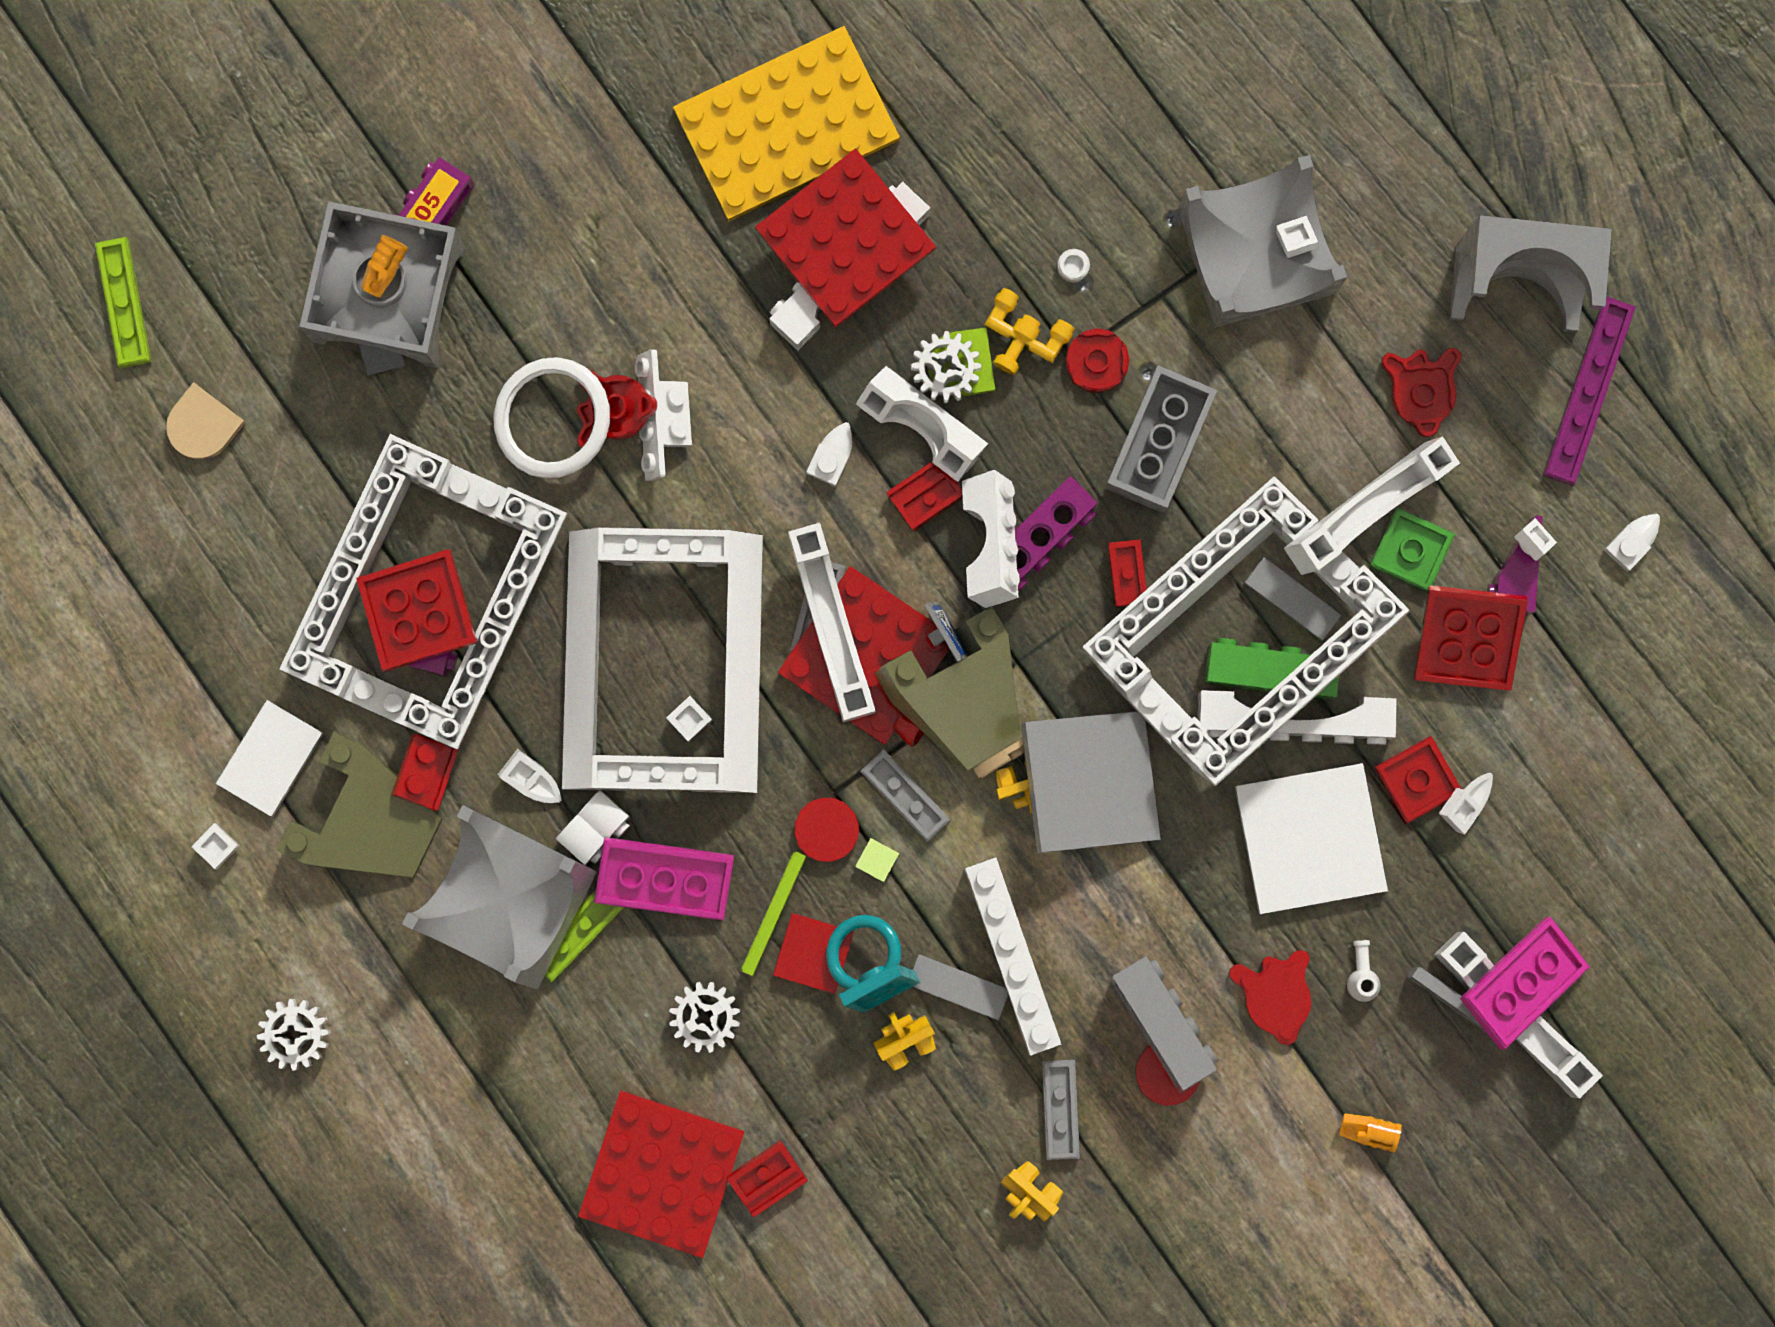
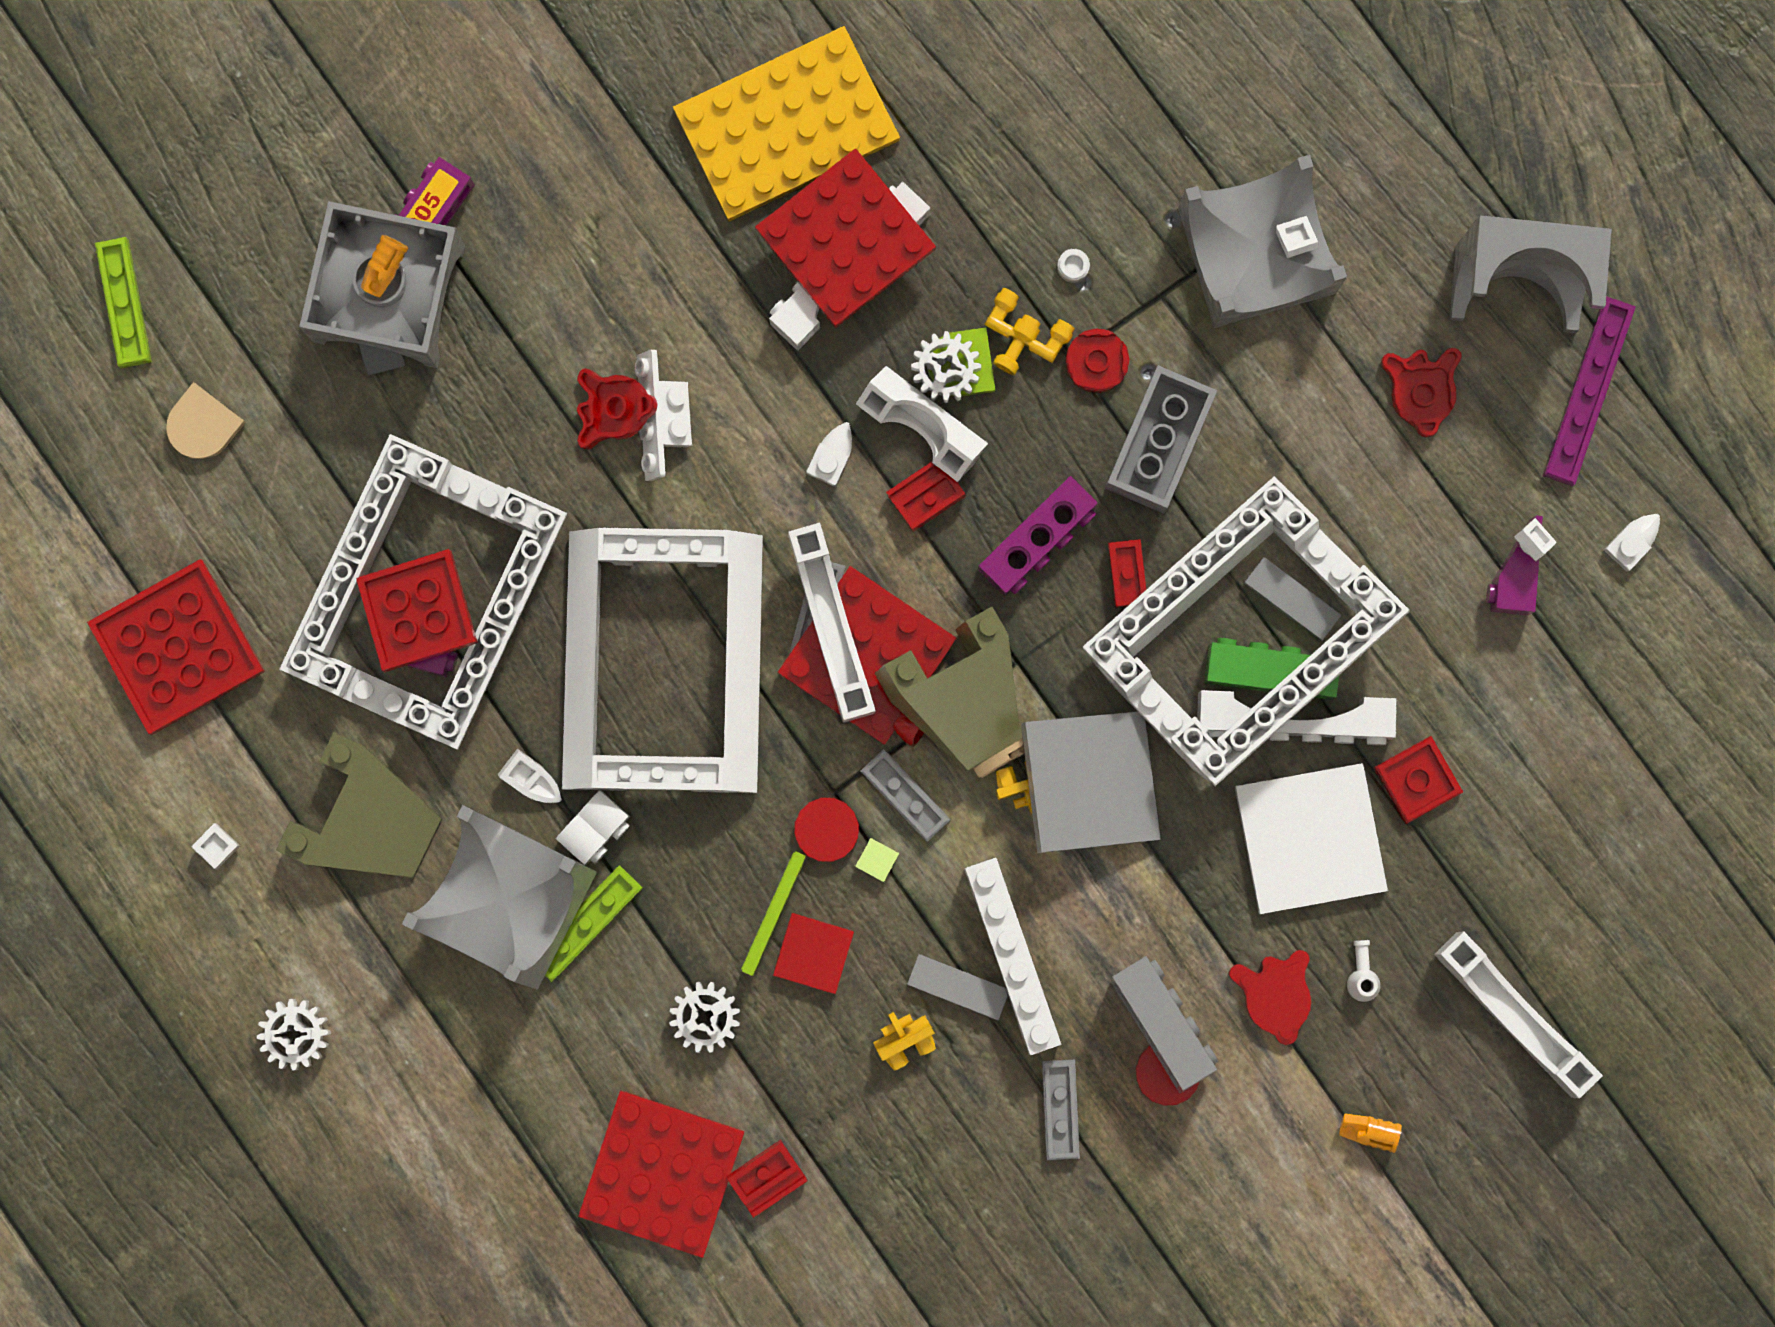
white tile [216,700,324,817] -> none
red plate [391,733,458,811] -> none
white wedge [494,357,610,478] -> none
dark pink tile [594,837,734,920] -> none
white plate [666,696,712,742] -> none
teal tile [826,915,921,1013] -> none
piece [924,601,970,661] -> none
white arch [962,470,1020,608] -> none
yellow hips [1000,1161,1063,1222] -> none
white arch [1284,436,1460,575] -> none
bright green tile [1369,507,1455,593] -> none
light grey tile [1407,967,1486,1033] -> none
red plate [1414,585,1528,691] -> none
white plate [1439,773,1493,835] -> none
dark pink tile [1460,916,1590,1050] -> none
none -> red plate [87,559,265,736]

